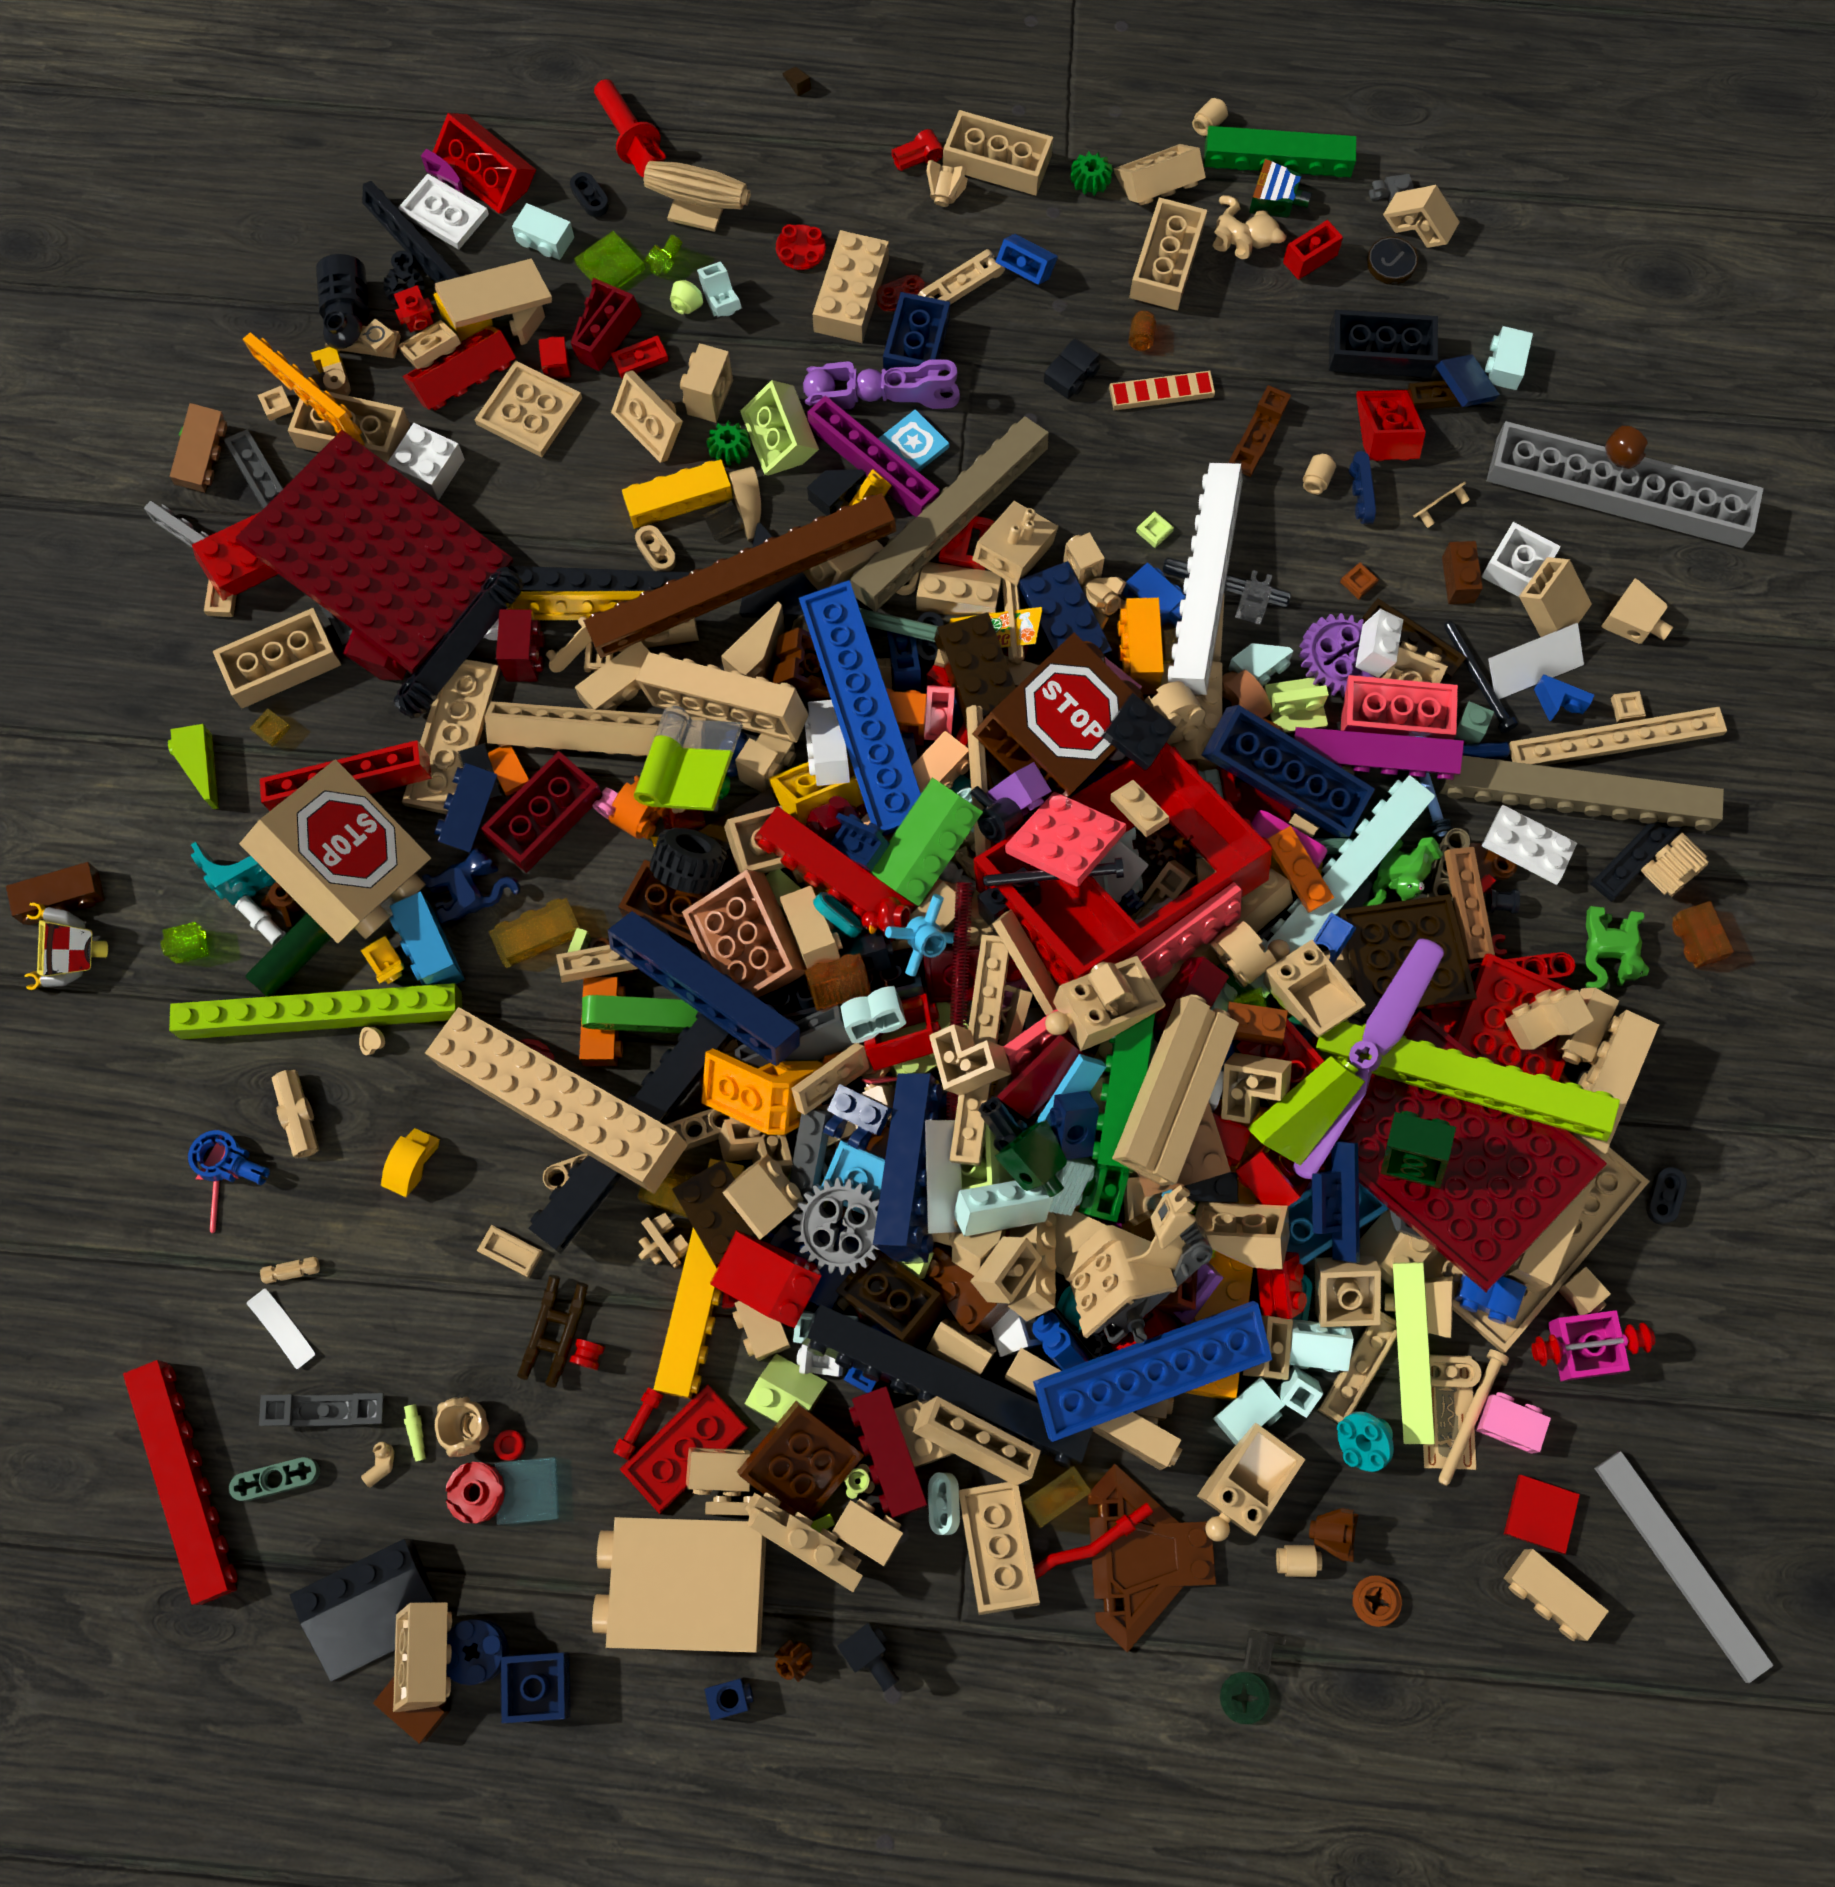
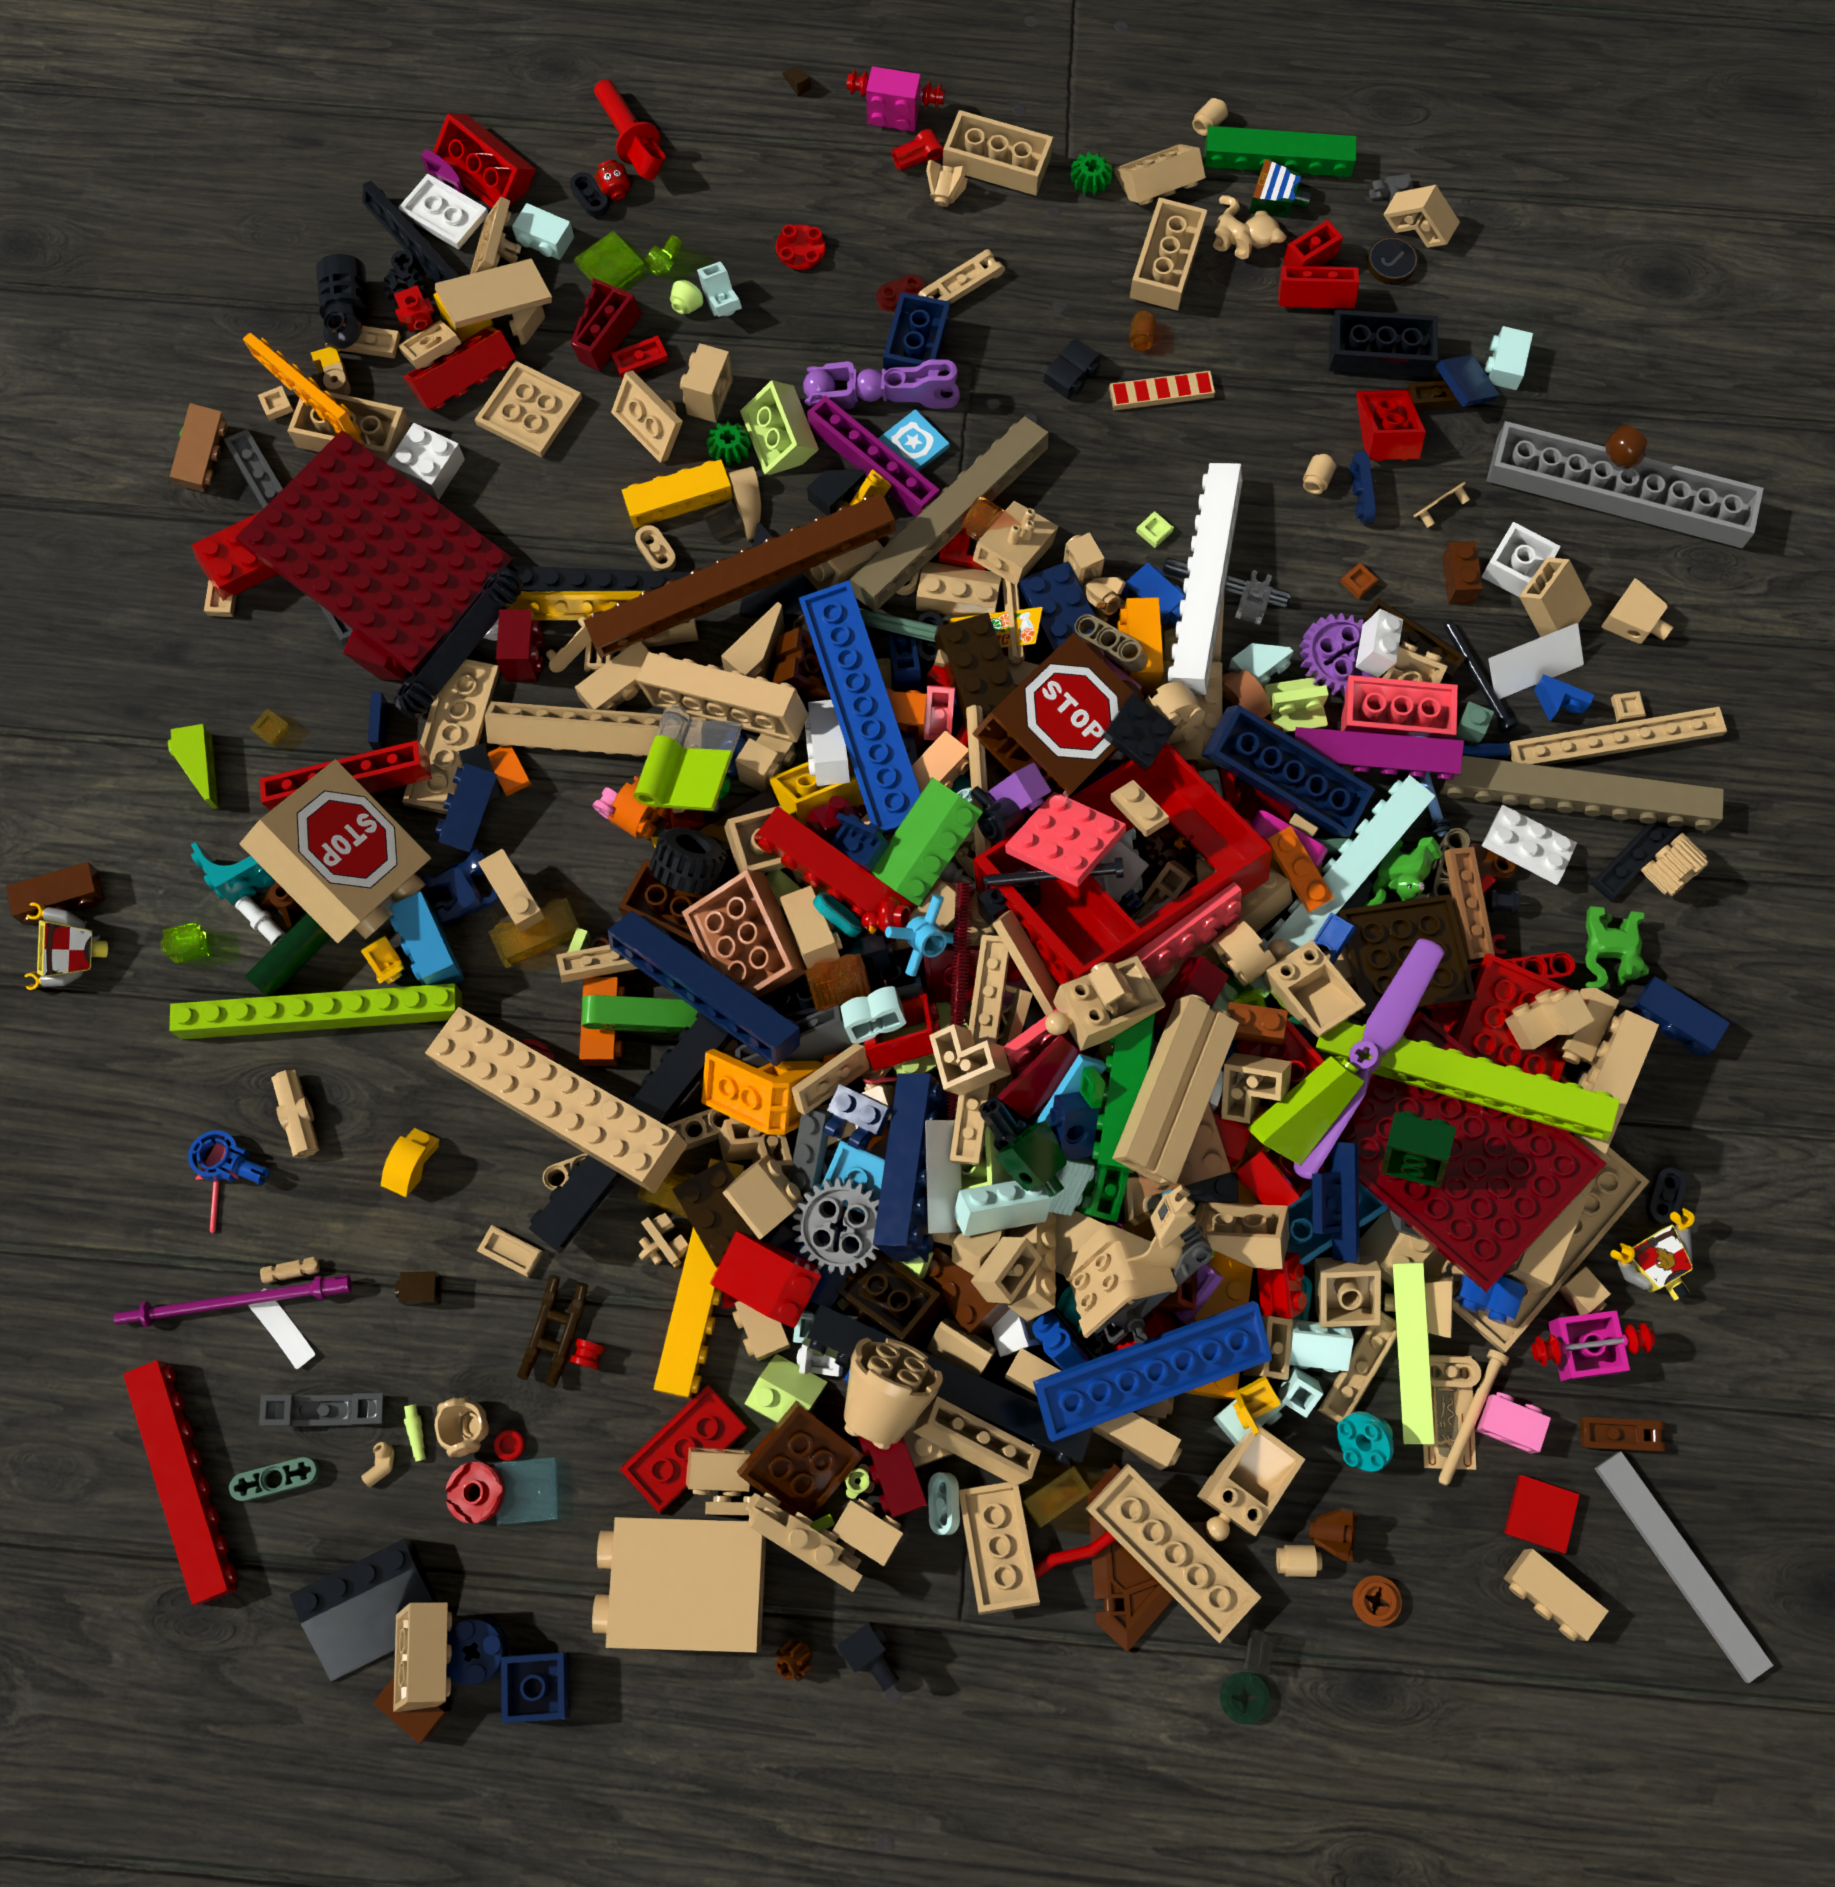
light grey plate [144,501,209,547] -> none
tan brick [213,608,341,708] -> none
tan tile [359,319,396,354] -> none
tan piece [359,1027,385,1055] -> none
dark red brick [481,751,602,873] -> none
red brick [539,337,571,379] -> none
red bar [613,1387,663,1460] -> none
tan plate [643,161,751,232] -> none
dark blue brick [704,1677,754,1721] -> none
tan brick [812,230,889,343] -> none
blue brick [995,234,1058,285] -> none
reddish brown slope [1228,385,1291,477] -> none
clear orange brick [1672,901,1734,968] -> none
none -> magenta bar [114,1274,352,1327]
none -> dark blue tile [368,692,388,751]
none -> dark brown brick [395,1271,442,1306]
none -> tan plate [470,197,521,274]
none -> tan slope [478,849,545,933]
none -> red head [595,160,631,201]
none -> tan cone [844,1337,943,1450]
none -> dark pink brick [846,66,945,132]
none -> clear orange brick [960,497,1005,541]
none -> dark tan beam [1075,614,1148,672]
none -> green tile [1080,1066,1105,1109]
none -> tan plate [1086,1464,1261,1643]
none -> yellow bracket [1233,1376,1281,1435]
none -> red brick [1278,265,1359,310]
none -> reddish brown plate [1580,1417,1666,1452]
none -> torso [1610,1208,1694,1301]
none -> dark blue brick [1629,977,1730,1057]

